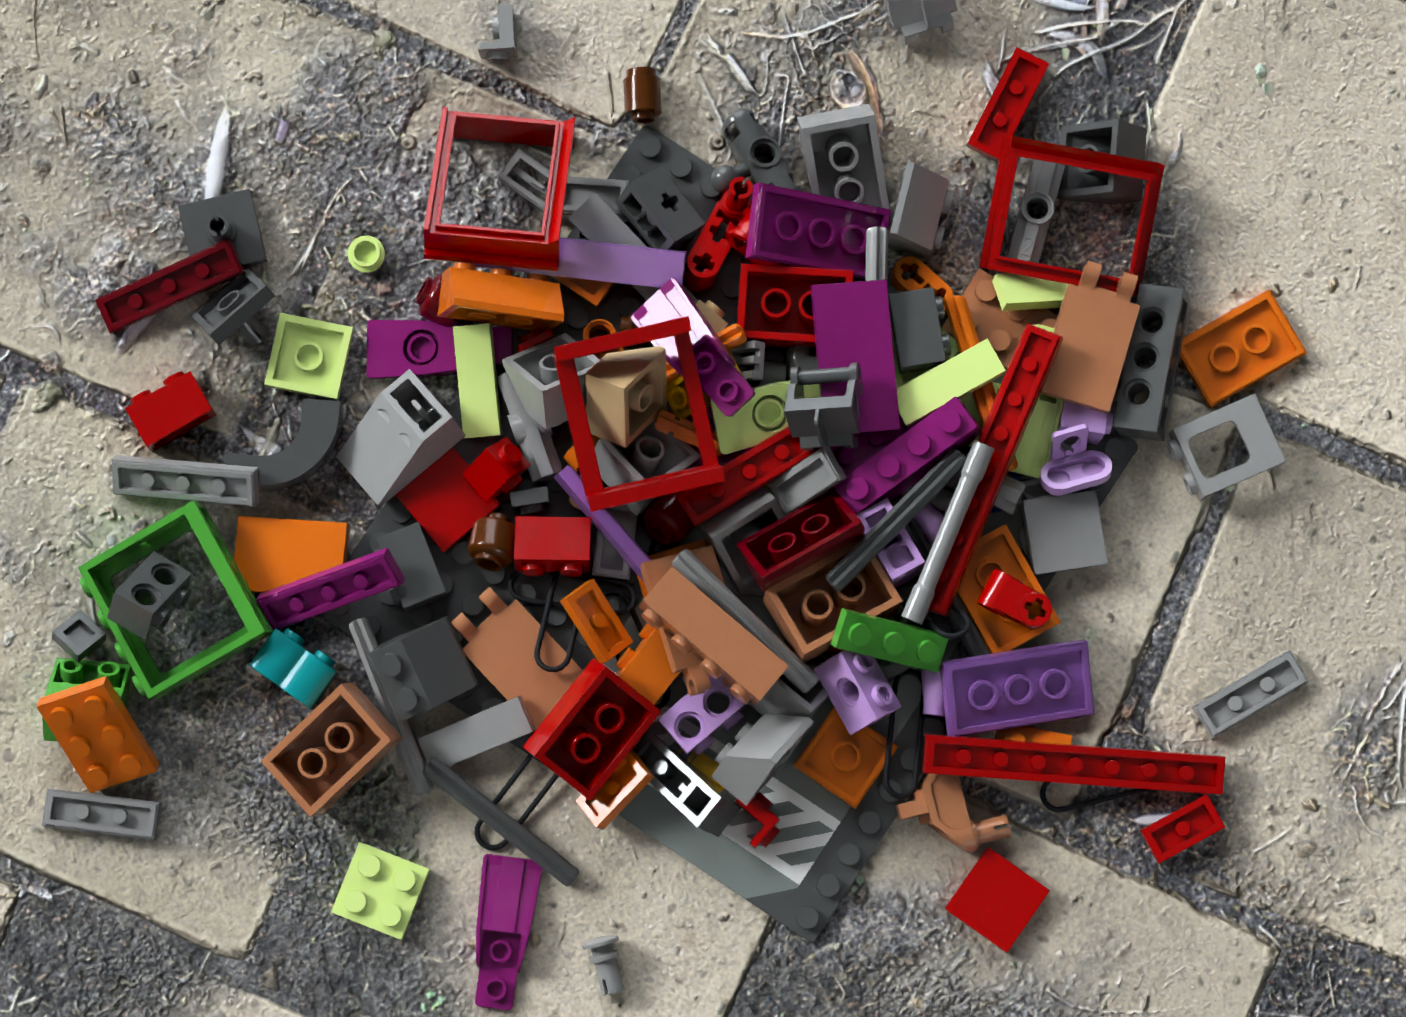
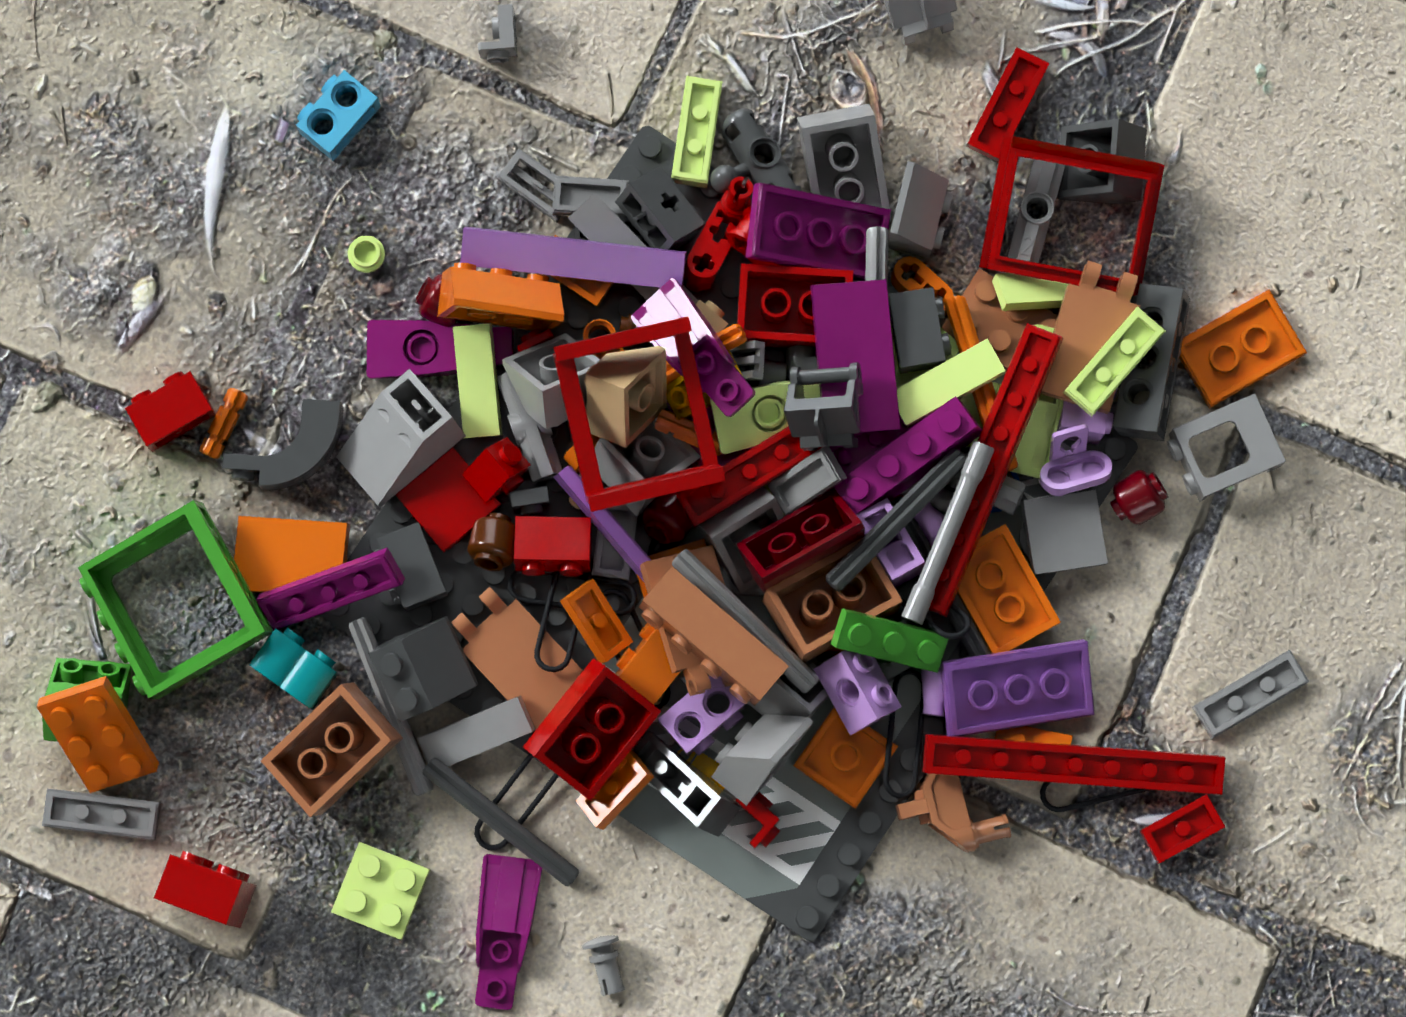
dark grey plate [52,610,106,663] -> none
dark red tile [95,238,246,334] -> none
dark grey brick [107,551,192,640] -> none
light grey tile [111,455,259,507] -> none
dark grey tile [178,189,268,268] -> none
dark grey tile [190,267,275,346] -> none
yellowish green plate [264,313,354,401] -> none
red piece [423,107,576,271] -> none
reddish brown brick [623,67,662,124] -> none
red tile [944,847,1050,953] -> none
red piece [977,569,1052,629] -> none
none -> red brick [154,851,257,928]
none -> orange axle [200,388,248,459]
none -> medium azure brick [296,70,381,161]
none -> yellowish green tile [671,76,723,188]
none -> yellowish green tile [1063,306,1166,417]
none -> dark red head [1110,470,1169,525]

